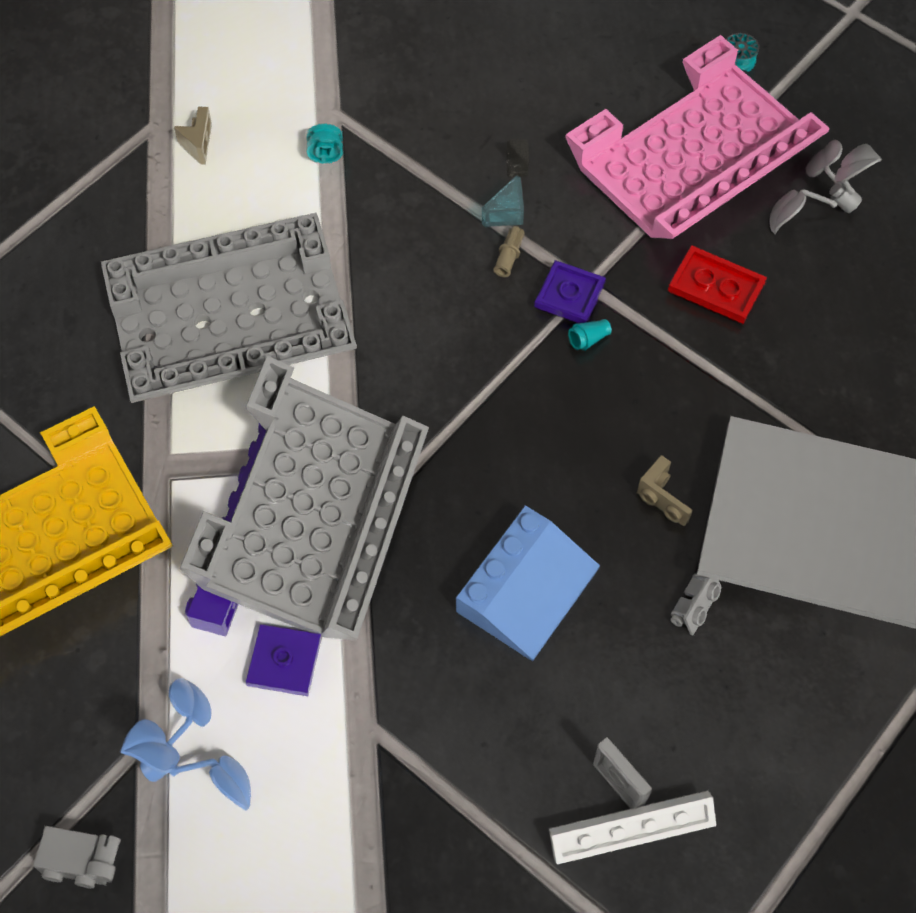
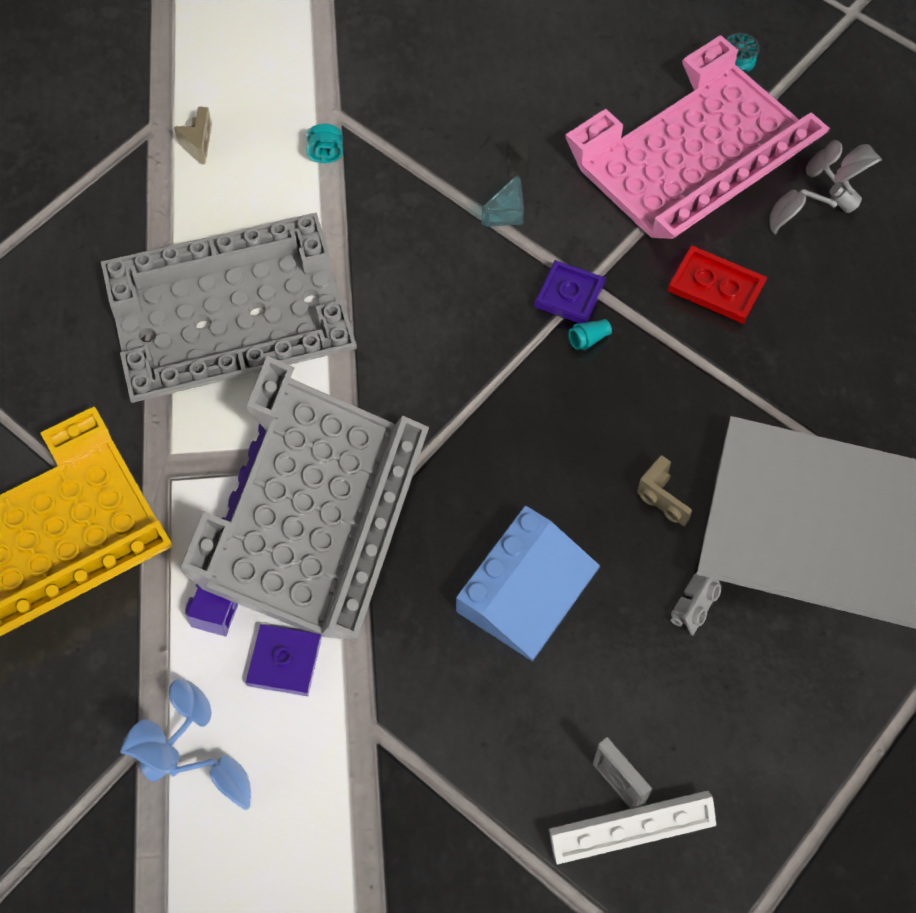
light grey hinge [33,826,121,888] -> none
dark tan axle [493,226,525,277] -> none

